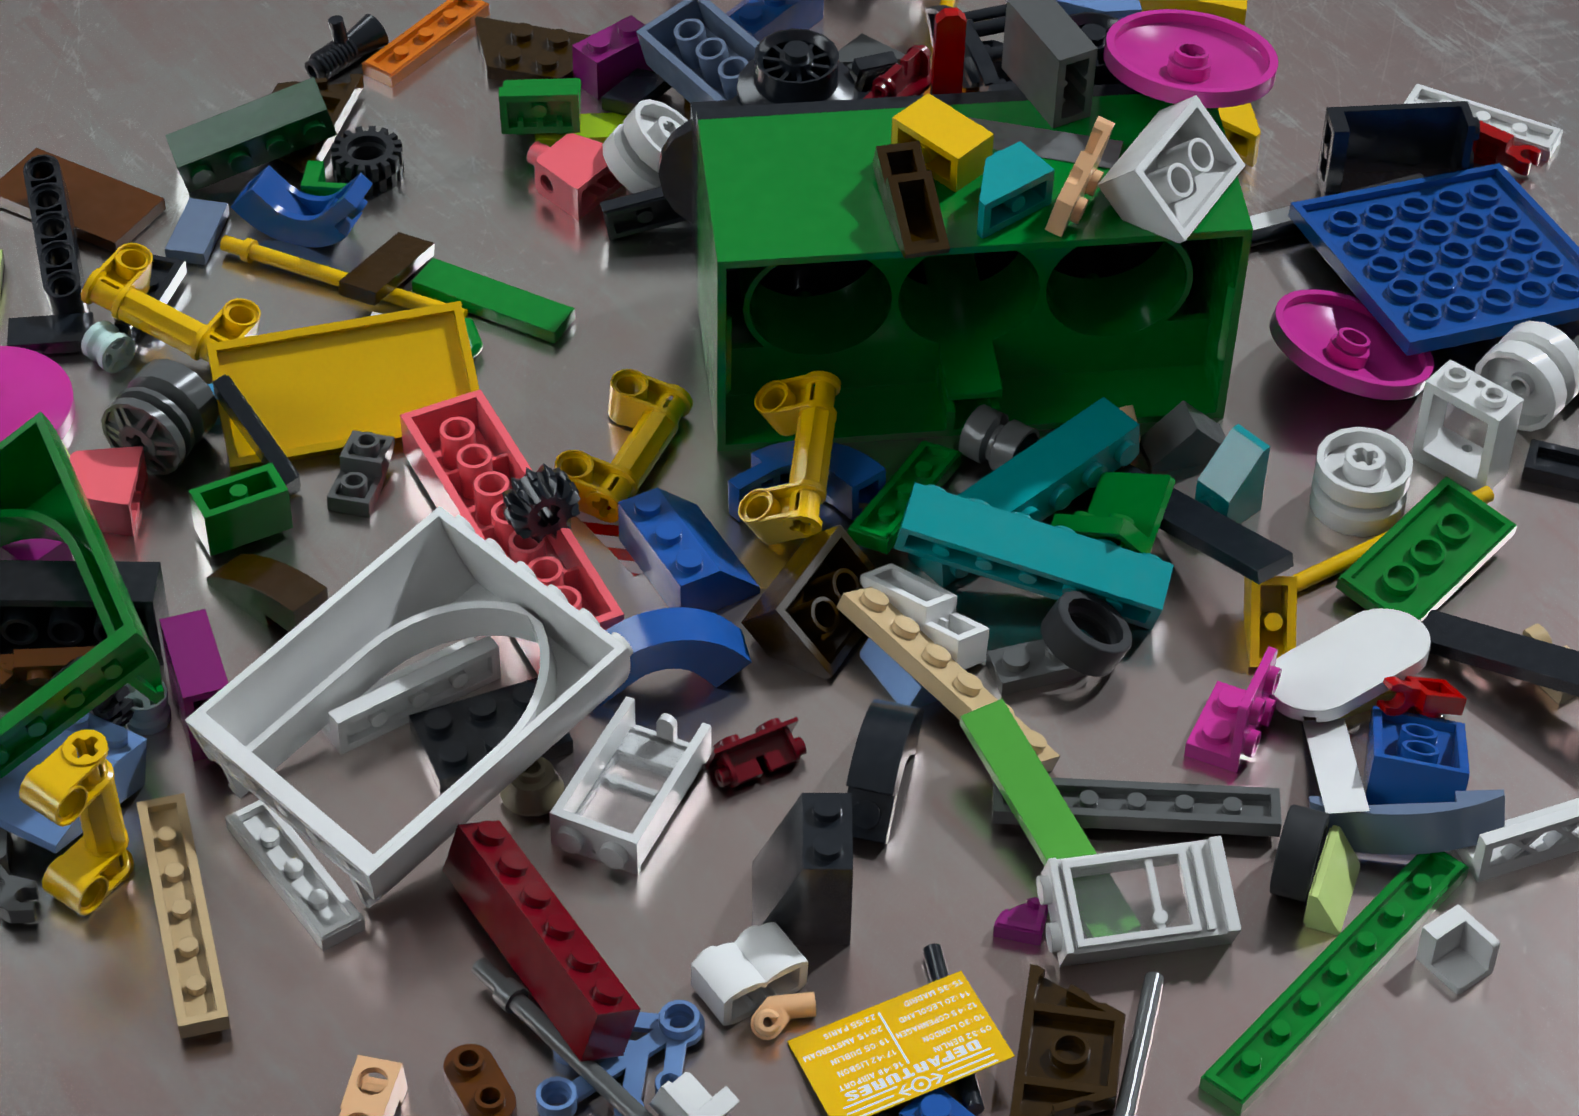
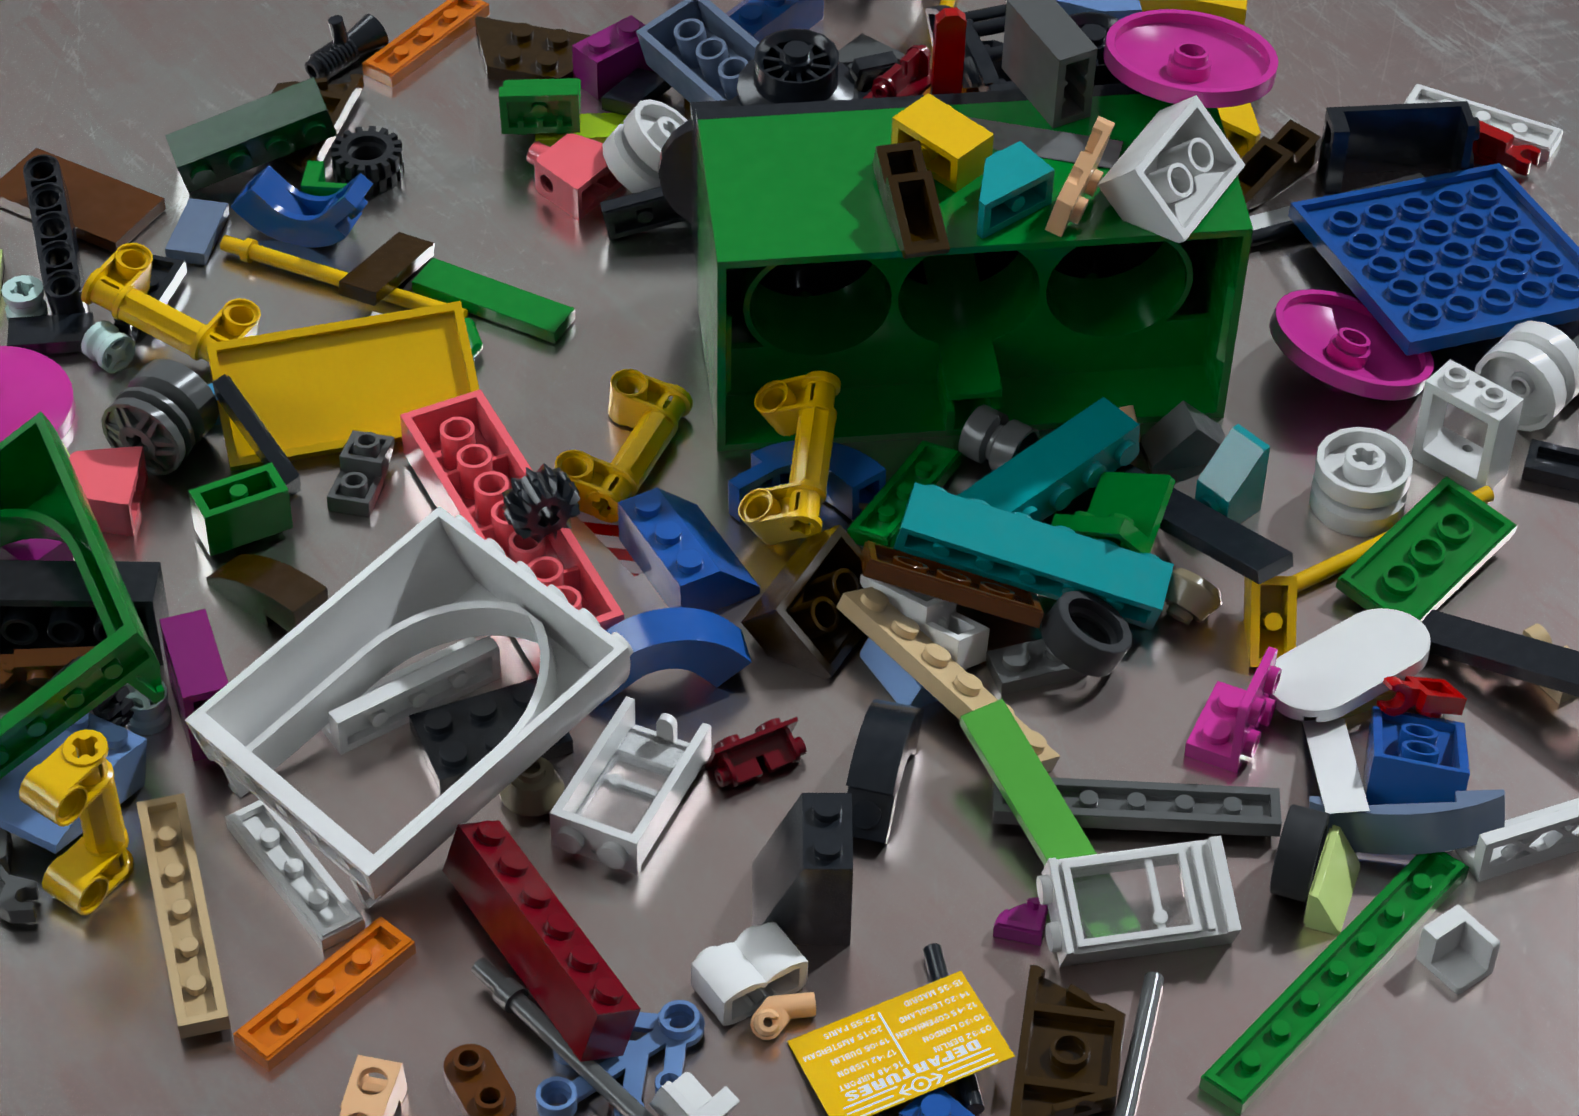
none -> light aqua wheel [1,275,48,320]
none -> orange tile [233,916,416,1072]
none -> reddish brown tile [860,541,1044,628]
none -> dark tan cone [1165,568,1222,625]
none -> dark brown slope [1238,119,1322,210]

